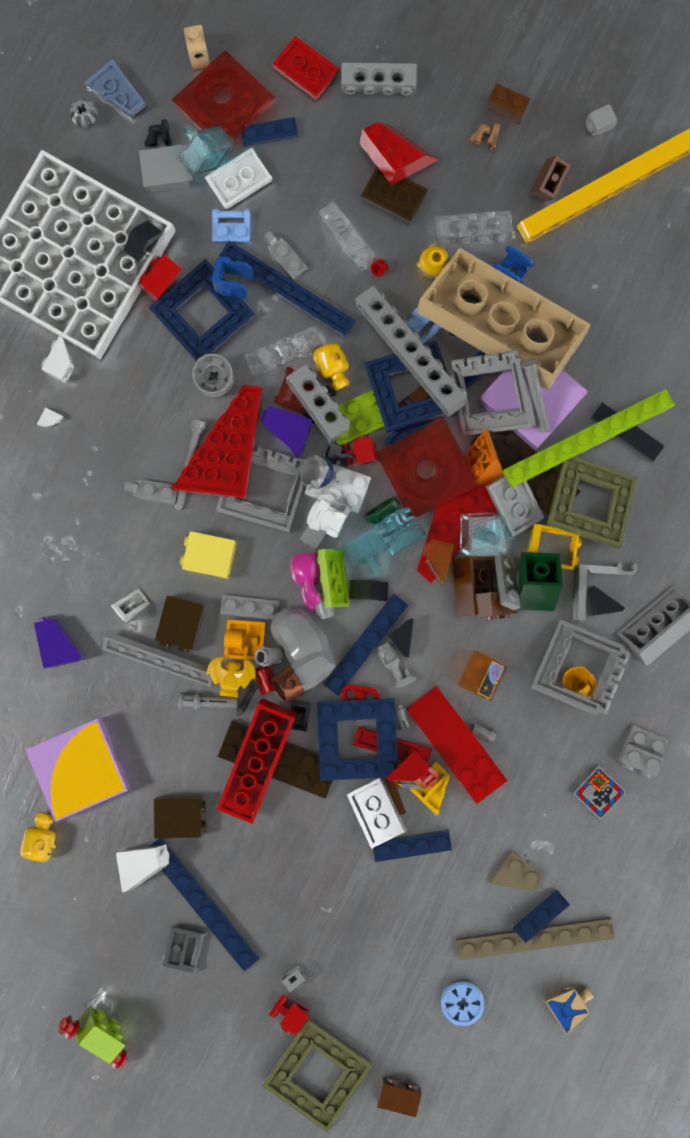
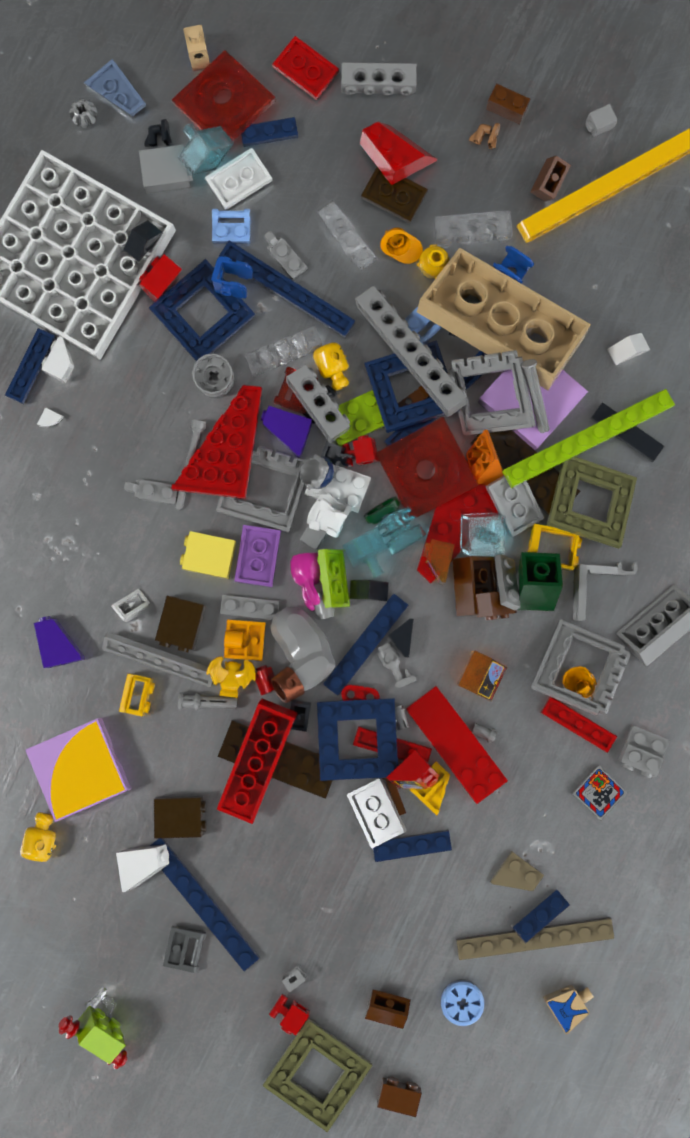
black piece [237,677,260,716] -> none
light grey brick [255,646,284,667] -> none
red plate [370,258,388,276] -> none
black slope [588,585,625,616] -> none
none -> dark blue plate [5,328,57,405]
none -> yellow window [119,673,155,716]
none -> medium lavender plate [234,525,281,588]
none -> reddish brown brick [365,989,411,1029]
none -> light orange piece [380,227,423,264]
none -> red tile [540,696,618,753]
none -> white slope [607,333,650,366]

